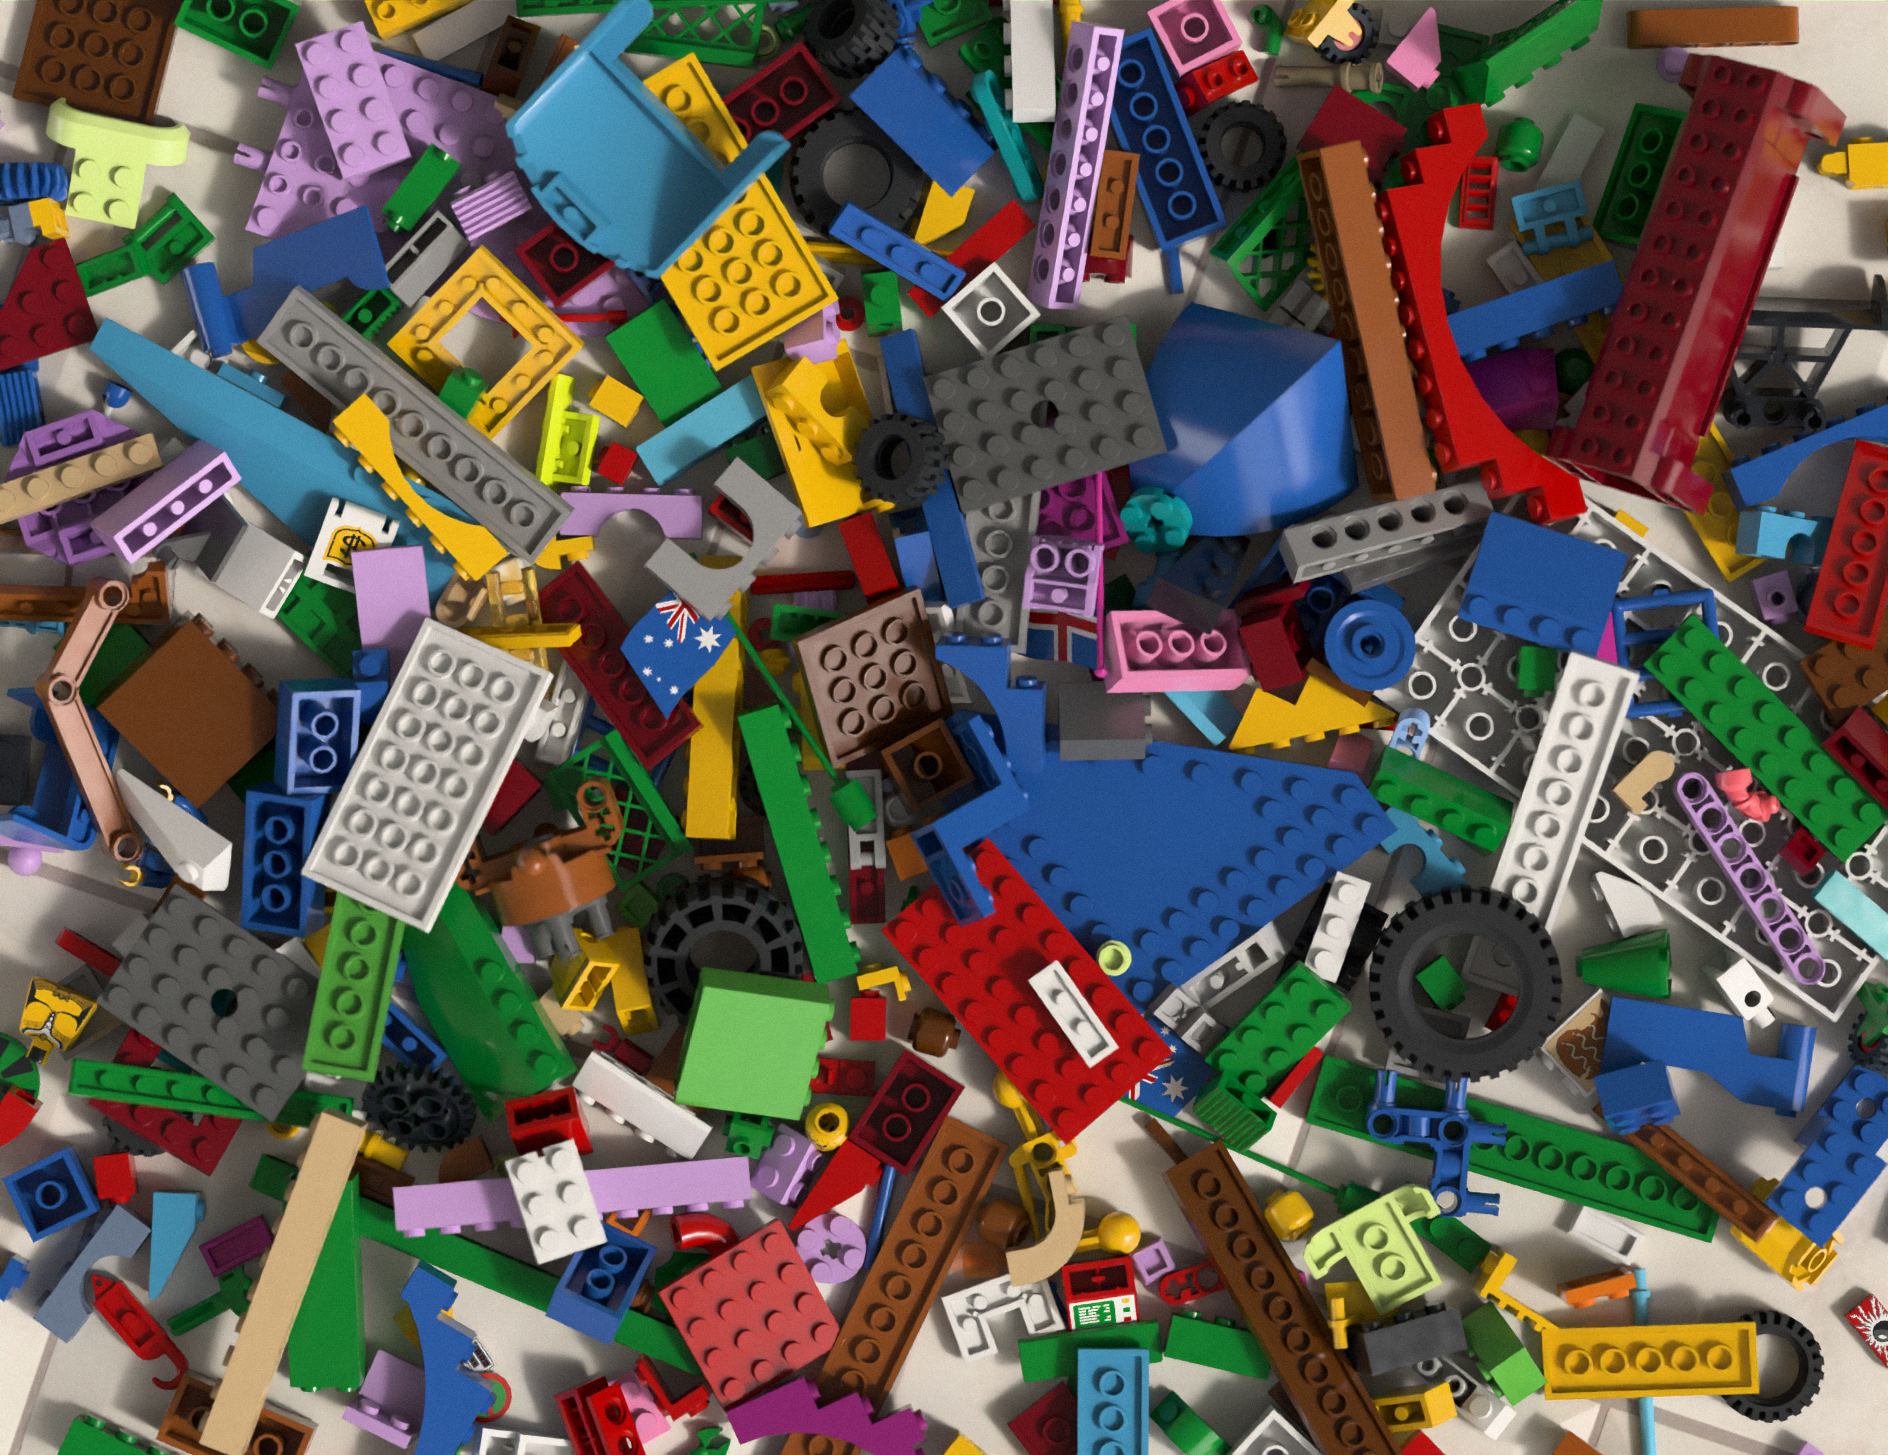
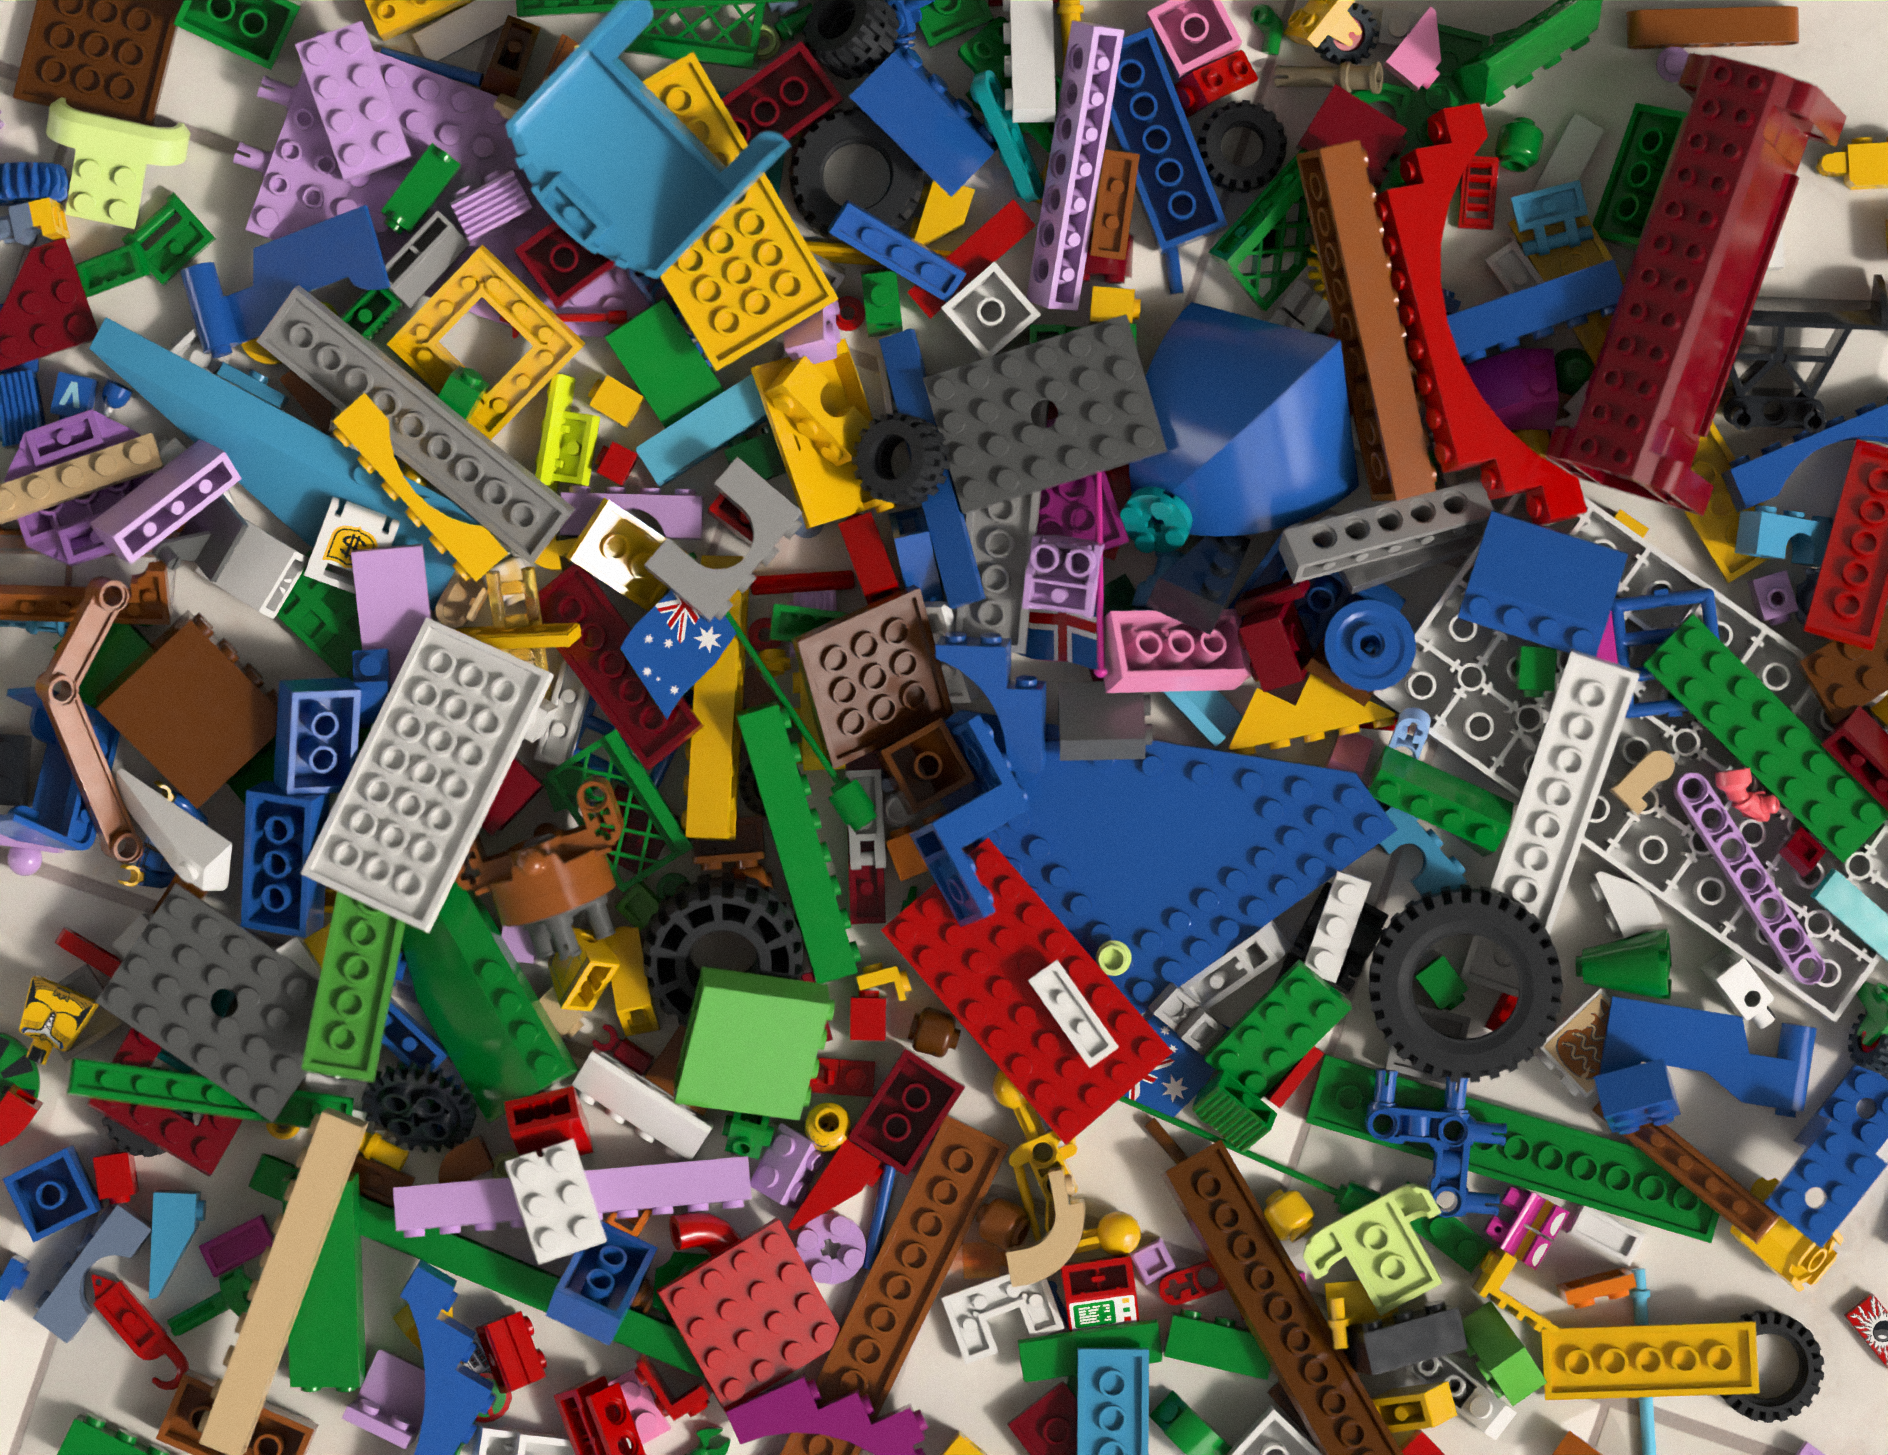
none -> blue brick [50,372,99,421]
none -> red brick [475,1311,547,1394]
none -> yellow plate [566,498,689,612]
none -> yellow brick [1089,286,1141,325]
none -> dark pink hips [1484,1186,1570,1270]

